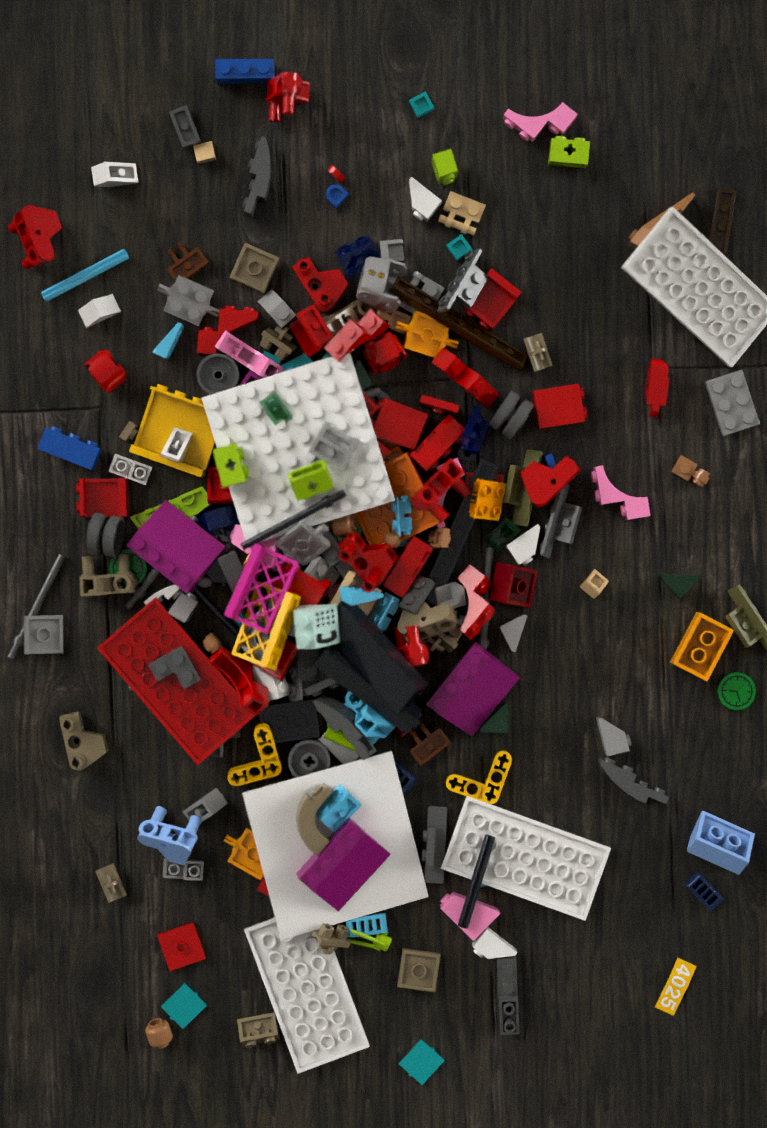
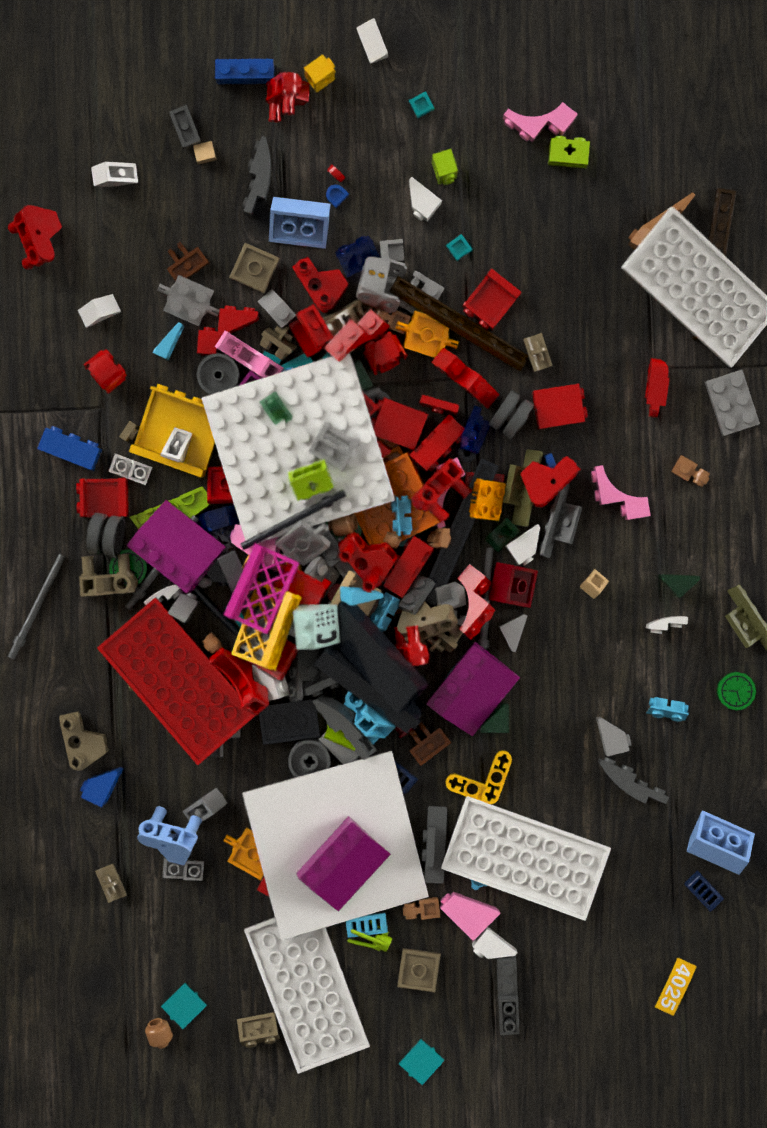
light grey plate [24,615,64,654] -> none
medium azure axle [41,249,129,301] -> none
dark grey plate [148,646,201,689] -> none
red plate [157,922,206,971] -> none
lime brick [213,443,250,488] -> none
yellow beam [228,723,282,786] -> none
dark tan arch [296,783,332,856] -> none
dark tan hips [312,923,350,955] -> none
medium azure bracket [316,784,362,833] -> none
bracket [437,248,489,314] -> none
tan plate [438,191,486,235] -> none
black axle [458,834,495,928] -> none
light orange brick [670,612,734,681] -> none
none -> blue slope [80,767,124,807]
none -> light blue slope [269,197,331,249]
none -> yellow brick [304,54,336,93]
none -> white slope [356,19,388,64]
none -> medium nougat plate [402,897,440,920]
none -> white slope [646,616,688,634]
none -> medium azure hinge [647,697,689,722]

